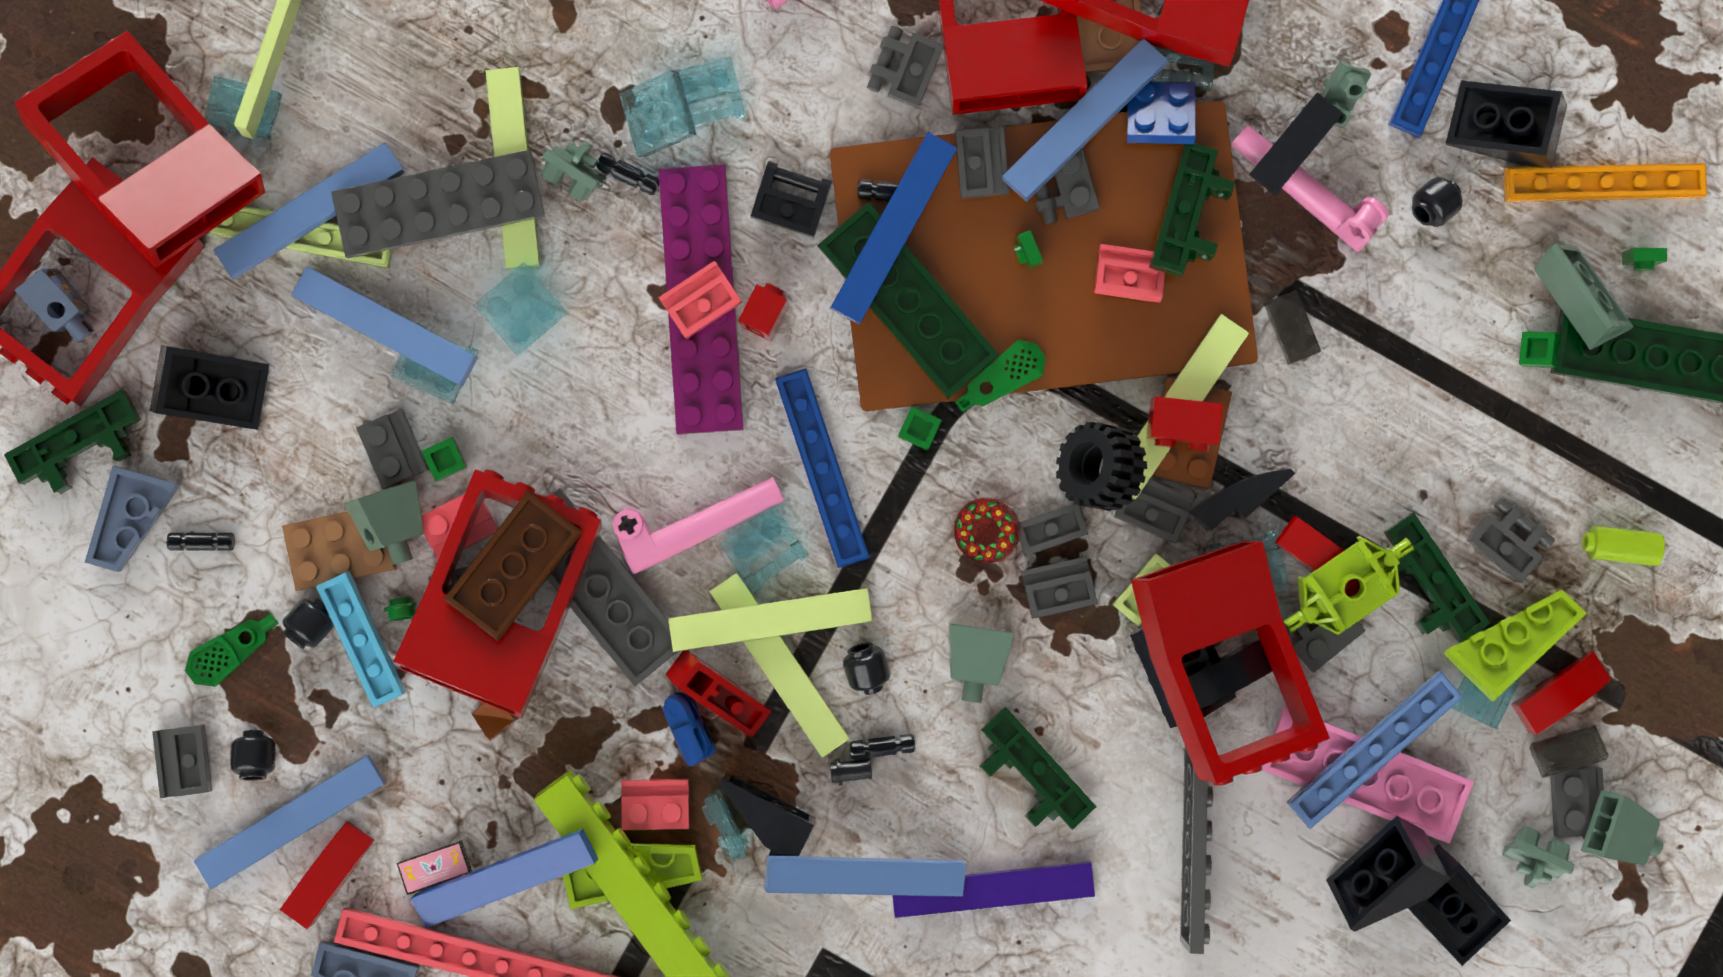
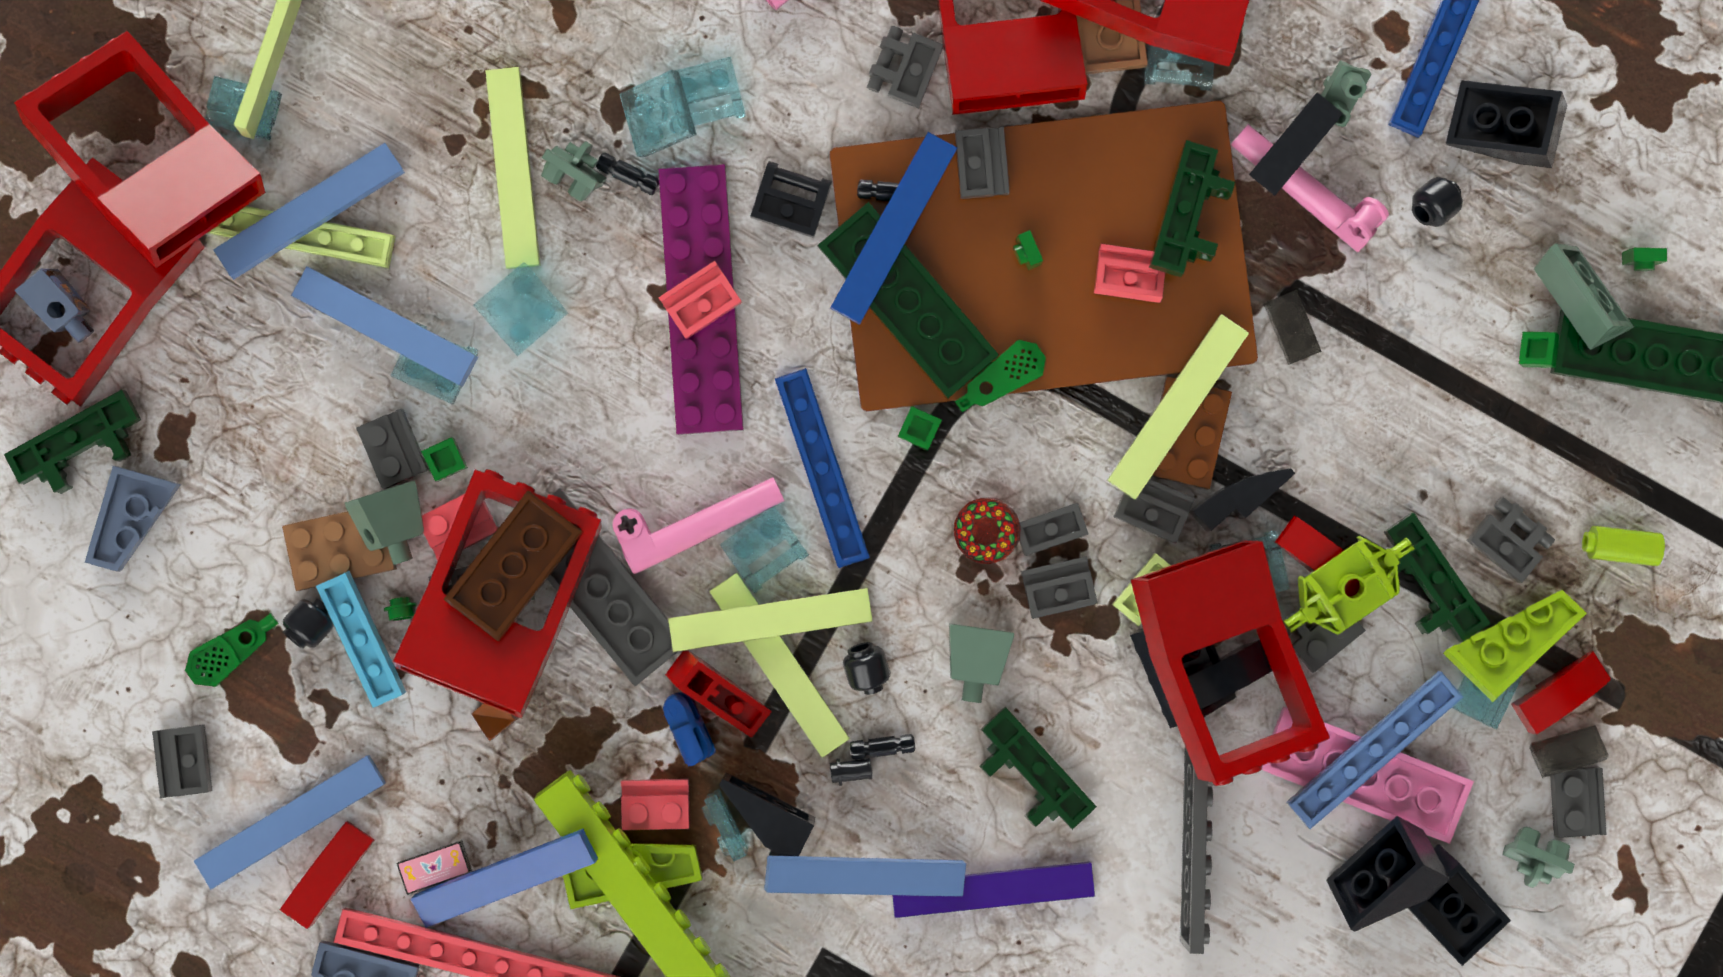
black slope [149,345,269,430] -> none
black axle [167,533,235,551] -> none
black head [230,730,276,781] -> none
dark grey plate [331,150,545,259] -> none
red brick [738,283,789,342] -> none
medium blue tile [1002,38,1168,202] -> none
dark grey plate [1035,148,1100,225] -> none
black tyre [1056,422,1147,511] -> none
blue plate [1127,81,1195,144] -> none
red brick [1146,396,1223,452] -> none
light orange tile [1503,163,1707,202] -> none
sand green torso [1581,790,1664,865] -> none

